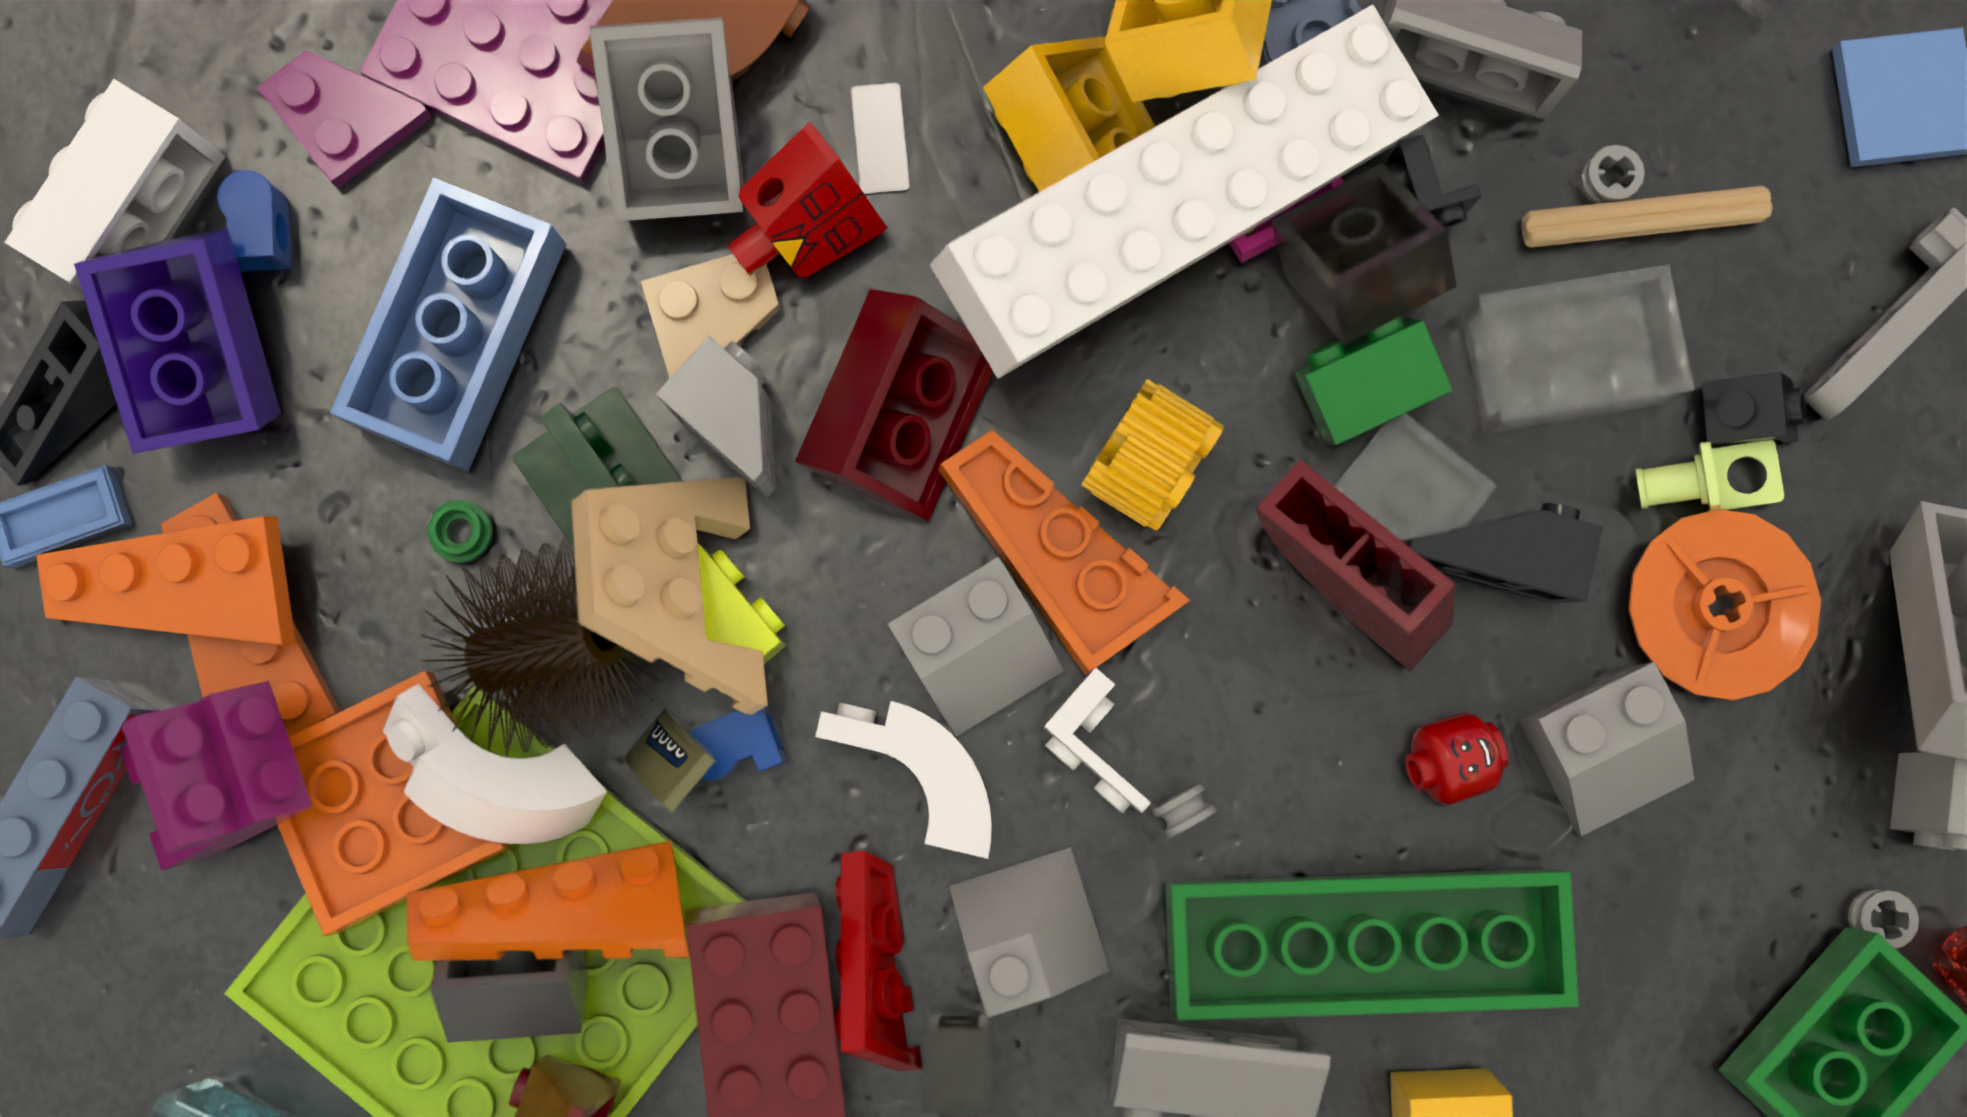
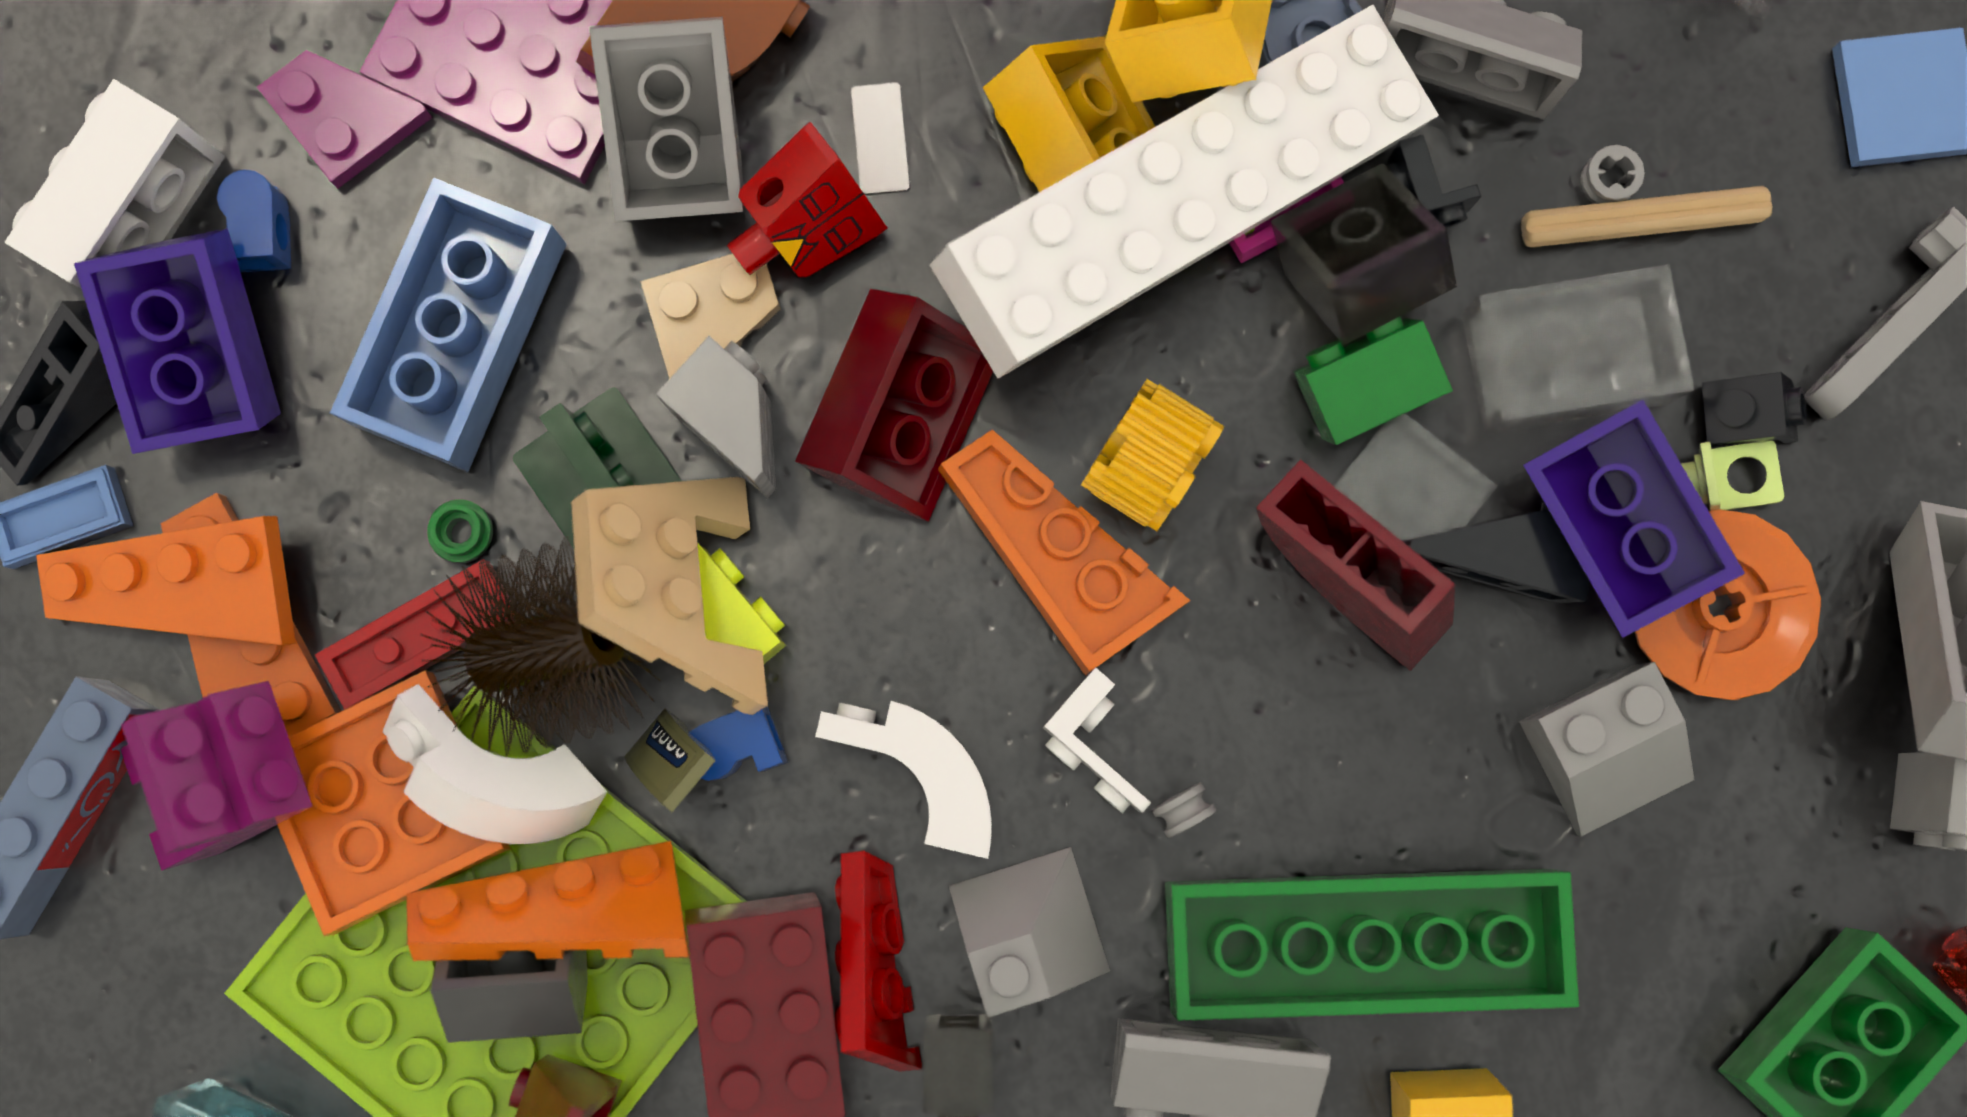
light grey slope [887,556,1064,737] -> none
red head [1405,712,1508,806] -> none
light grey bush [1848,889,1919,949] -> none
none -> red plate [315,559,518,710]
none -> dark purple slope [1523,399,1745,638]

